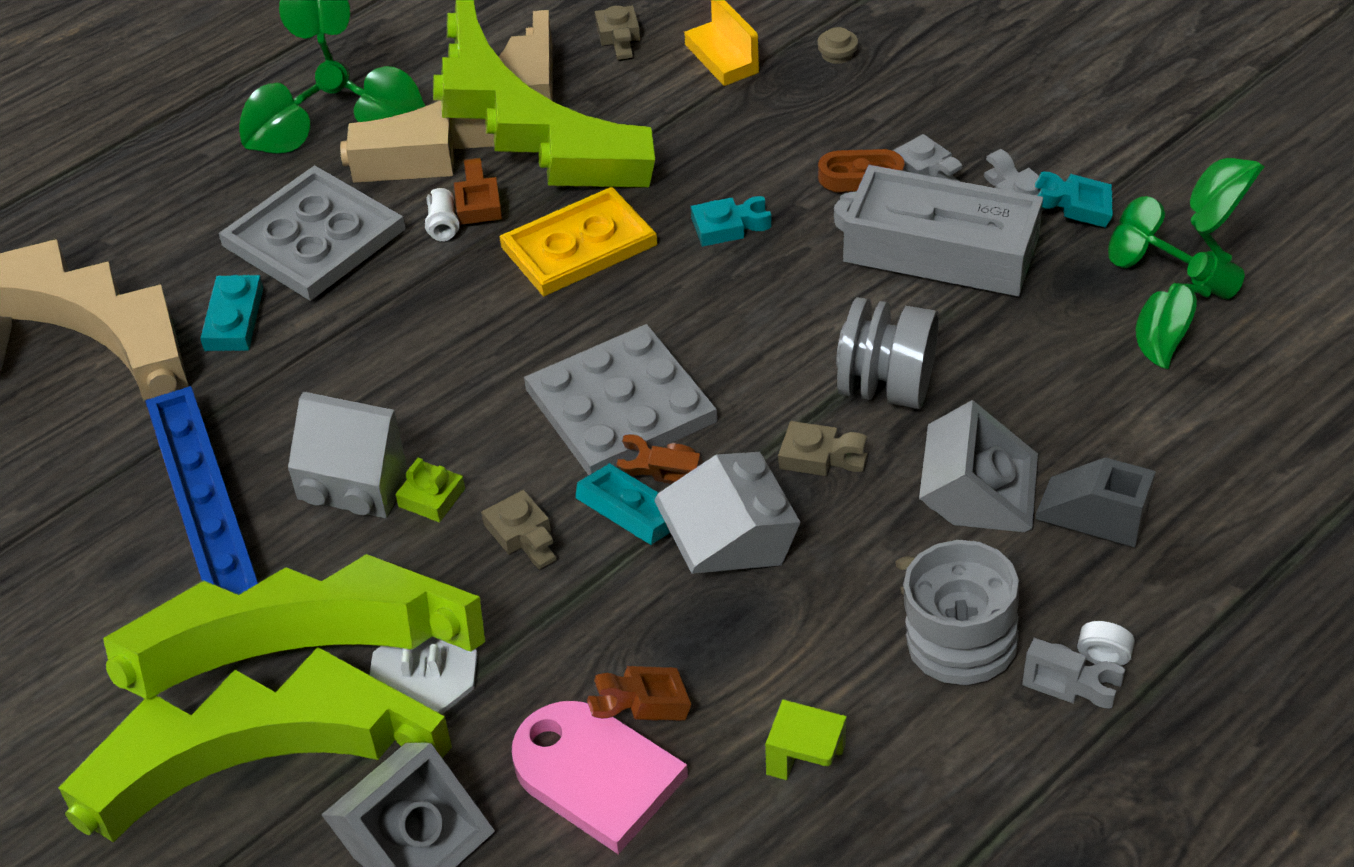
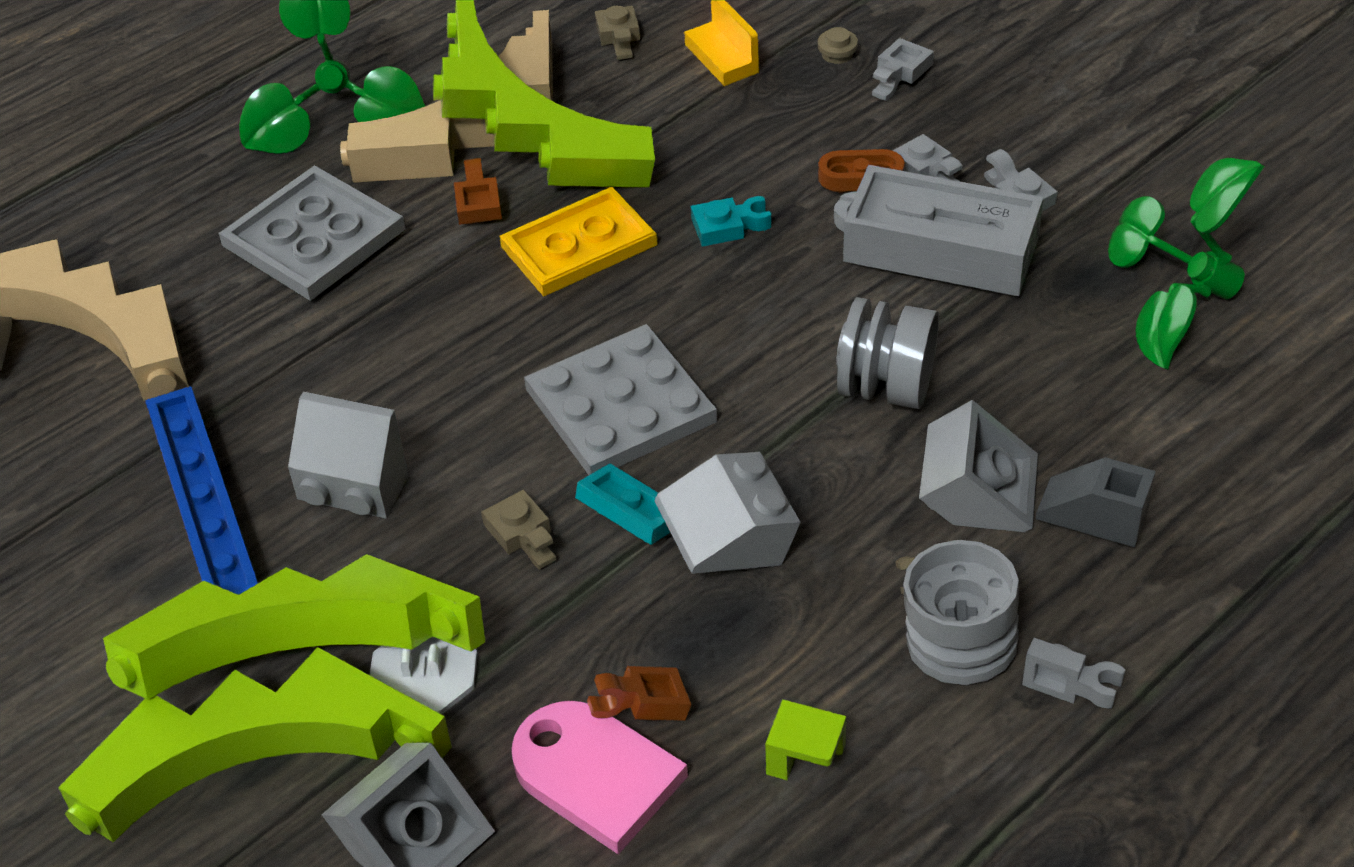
teal plate [200,275,264,351] -> none
lime tile [396,457,465,523] -> none
white pin [425,188,460,241] -> none
dark orange plate [616,434,703,484] -> none
dark tan plate [778,421,868,476] -> none
teal plate [1035,171,1113,228] -> none
white tile [1077,621,1135,666] -> none
none -> light grey plate [872,38,934,101]

